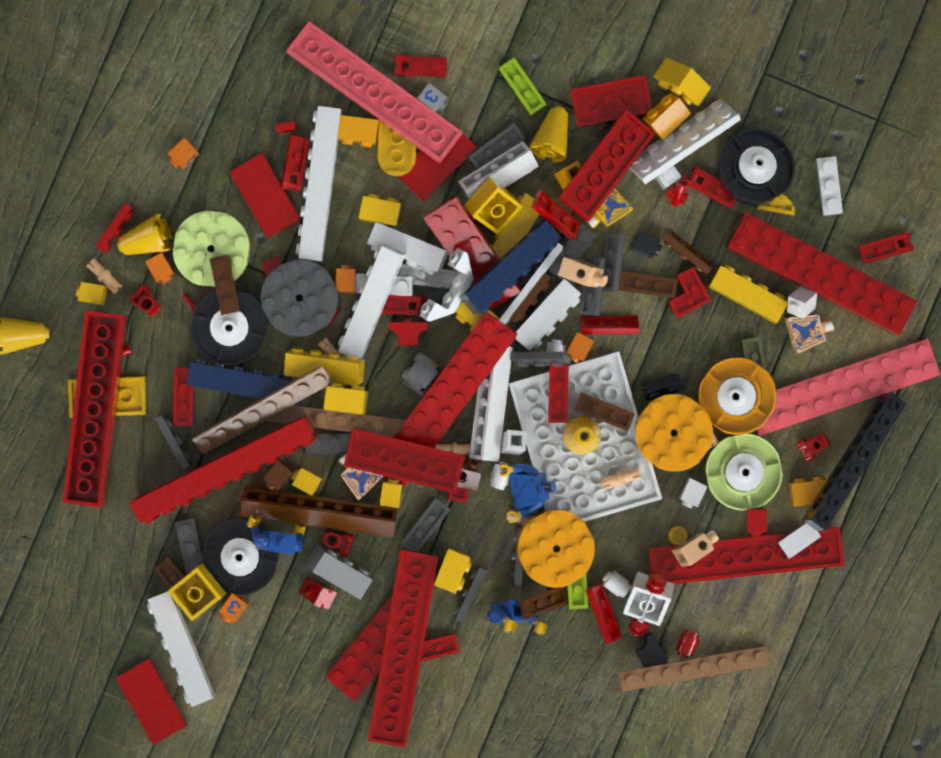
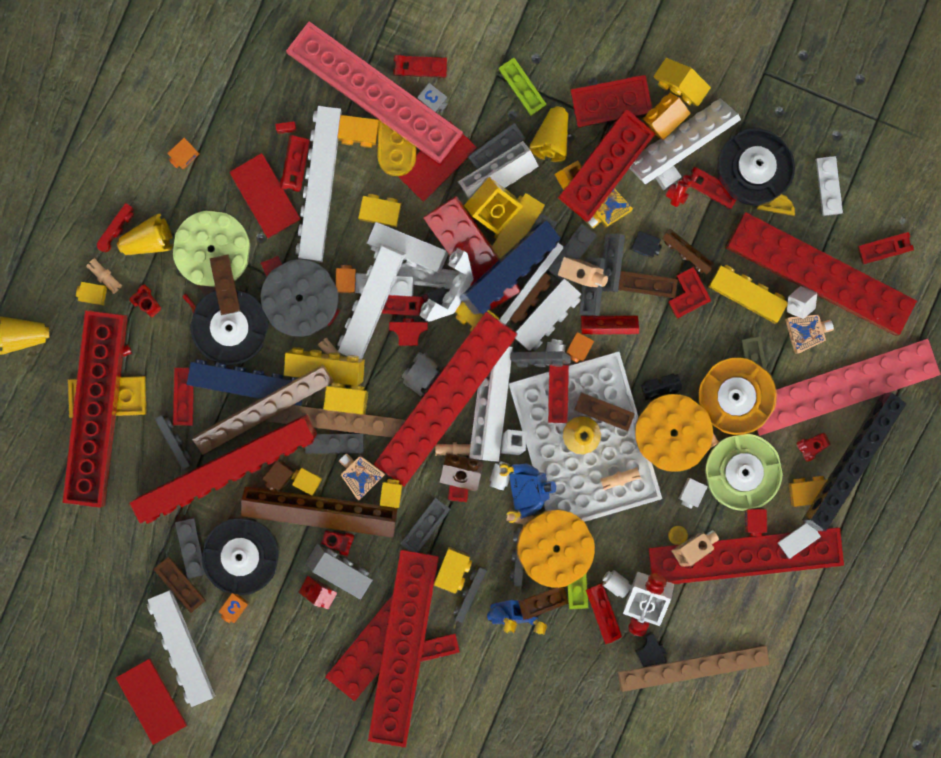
orange brick [145,253,176,284] -> none
yellow brick [168,564,226,621] -> none
blue torso [247,515,306,555] -> none
red plate [343,428,466,494] -> none
red plate [532,190,580,240] -> none
red brick [675,629,700,659] -> none

